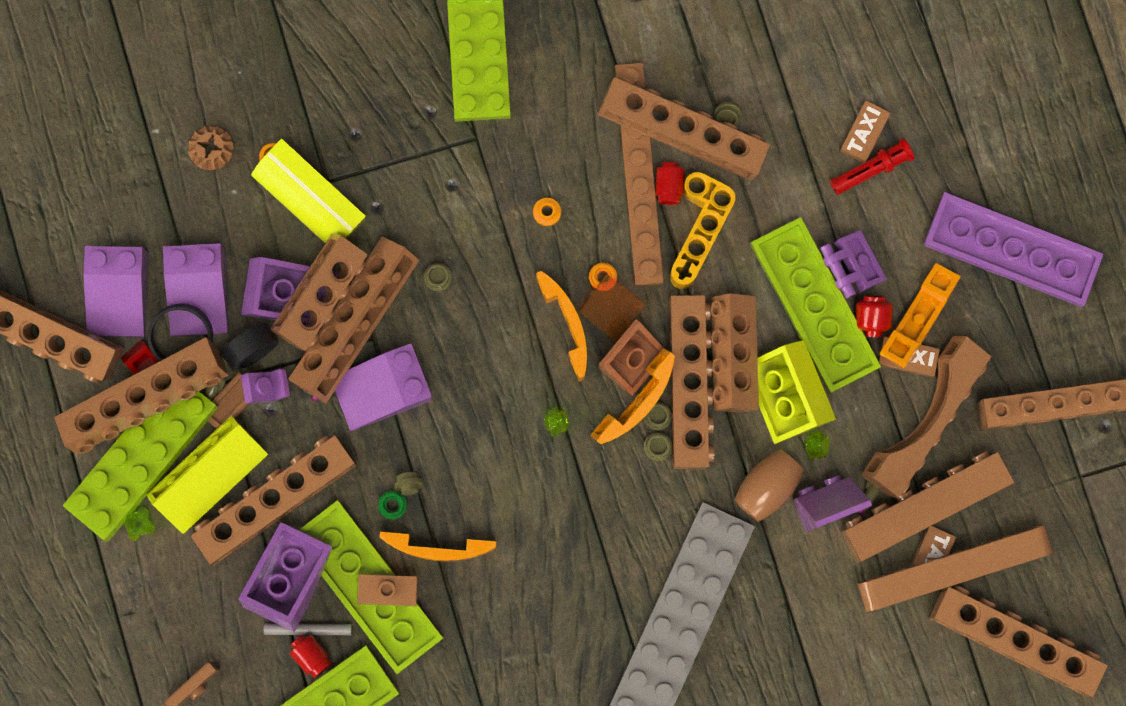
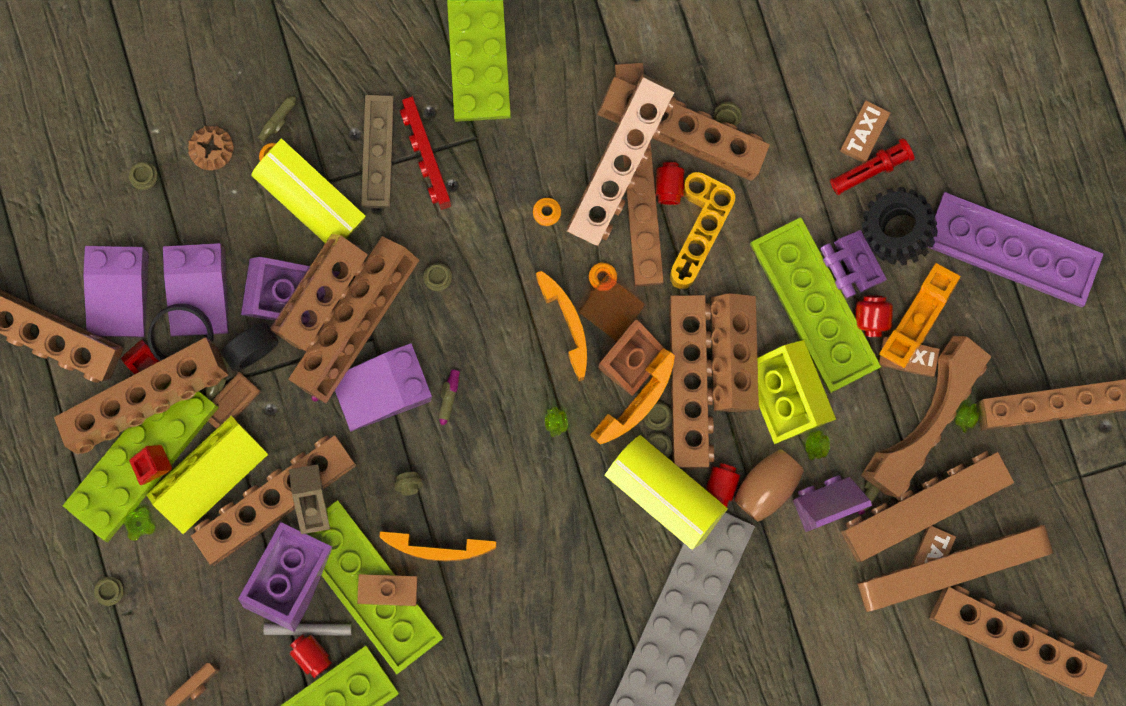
medium lavender bracket [241,369,290,404] -> none
green plate [378,491,407,520] -> none
none -> olive plate [94,577,124,606]
none -> olive plate [129,162,158,190]
none -> red slope [129,445,172,485]
none -> olive piece [257,96,296,142]
none -> dark tan slope [289,464,330,534]
none -> dark tan plate [361,95,394,209]
none -> red plate [399,96,451,210]
none -> olive piece [438,369,460,425]
none -> brick [567,74,676,246]
none -> neon yellow brick [605,435,728,550]
none -> red brick [706,463,740,507]
none -> black tyre [862,187,938,265]
none -> clear neon green plate [955,403,980,433]

